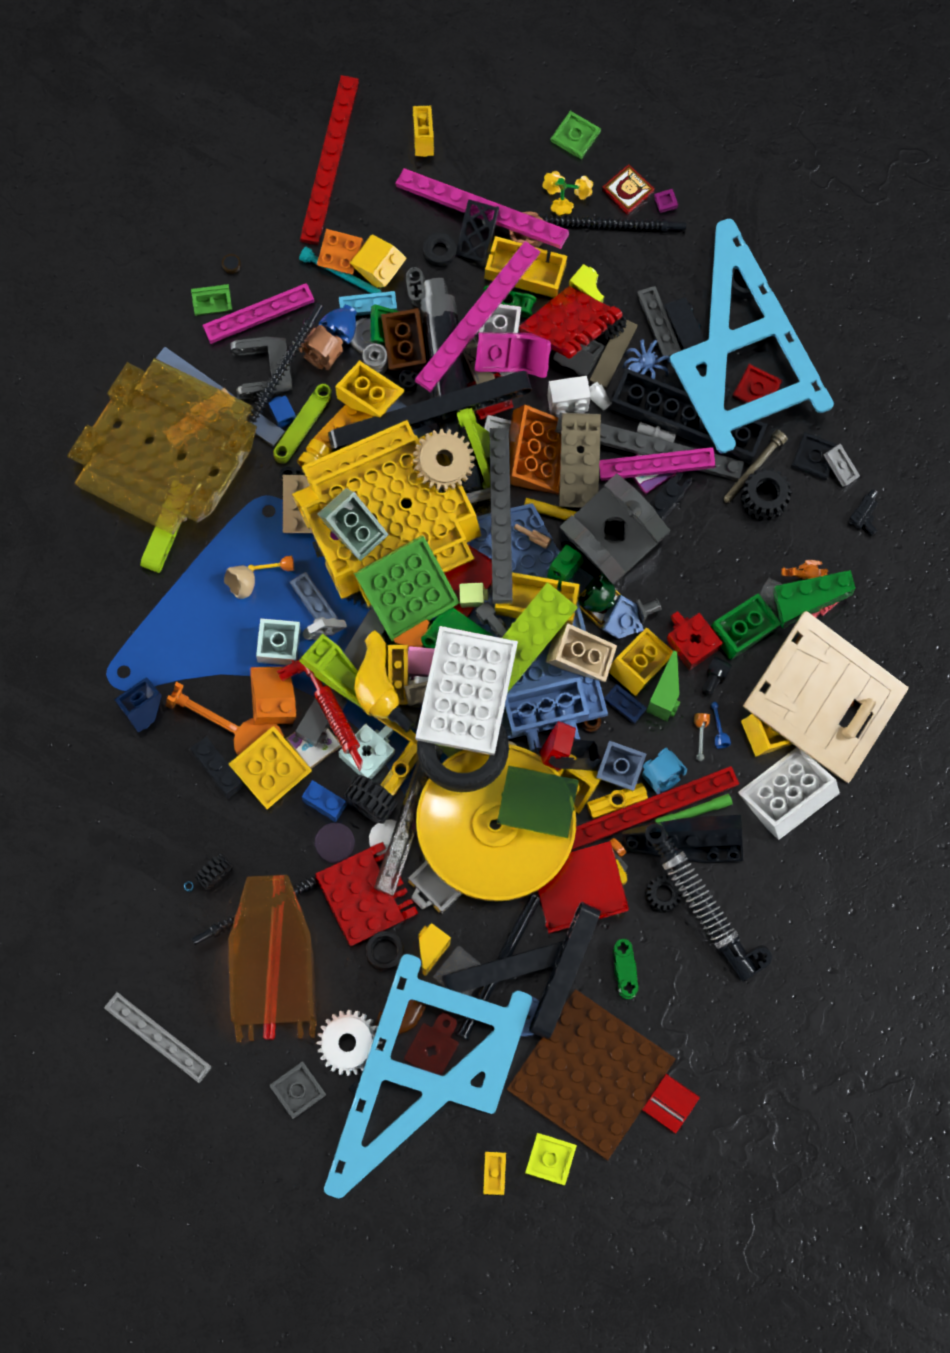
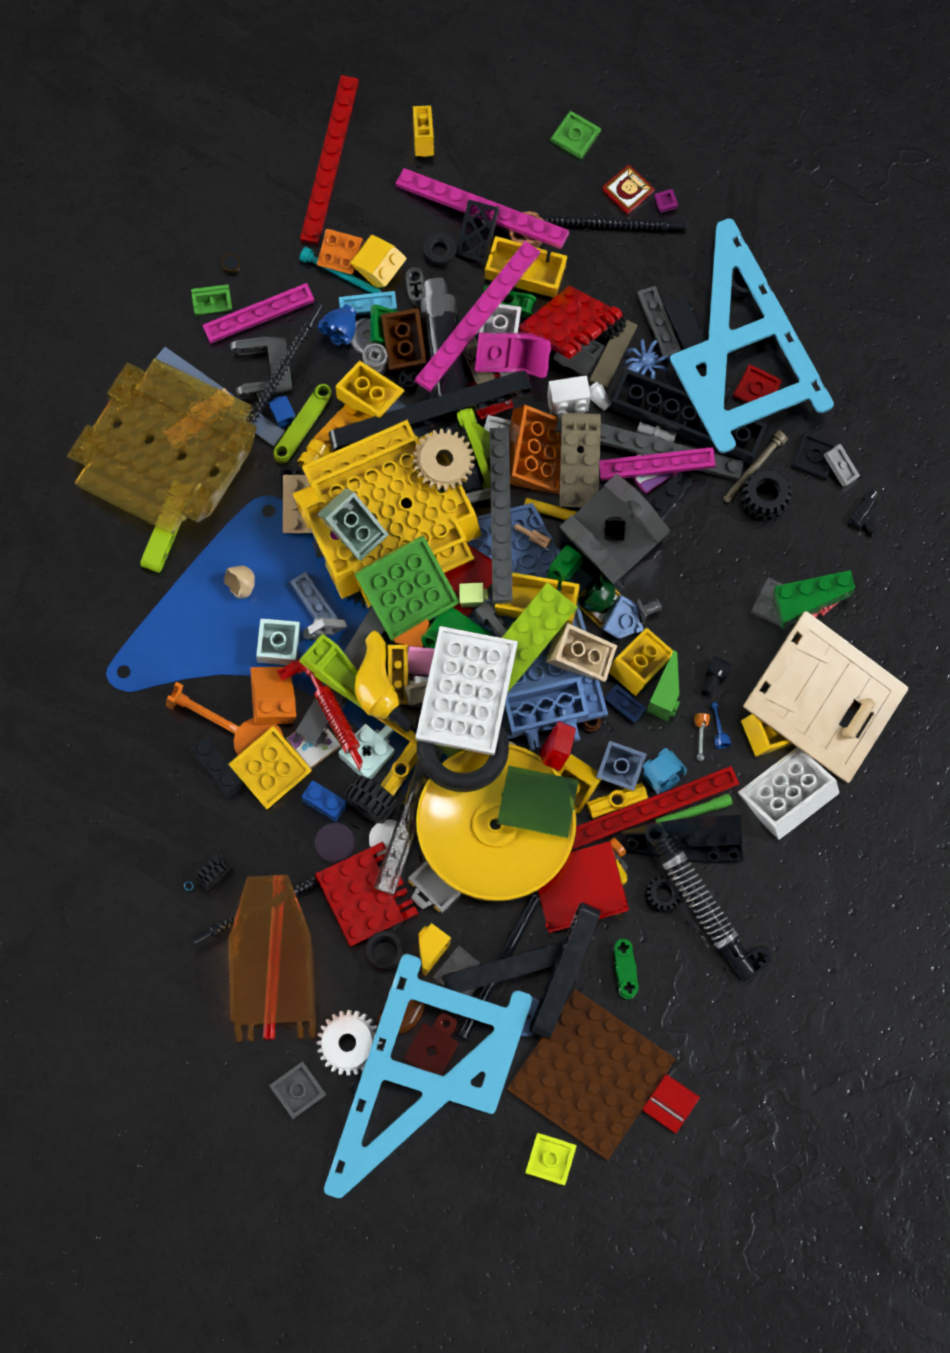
light grey tile [104,992,212,1083] -> none
dark blue slope [114,677,162,732] -> none
hinge [248,555,294,571] -> none
nougat brick [299,325,343,370] -> none
yellow plate [483,1152,506,1195] -> none
yellow plant [542,171,593,215] -> none
black piece [548,740,602,771] -> none
neon yellow arch [569,264,604,303] -> none
red hinge [667,611,723,671] -> none
green slope [710,593,781,661] -> none
orange piece [781,560,828,580] -> none

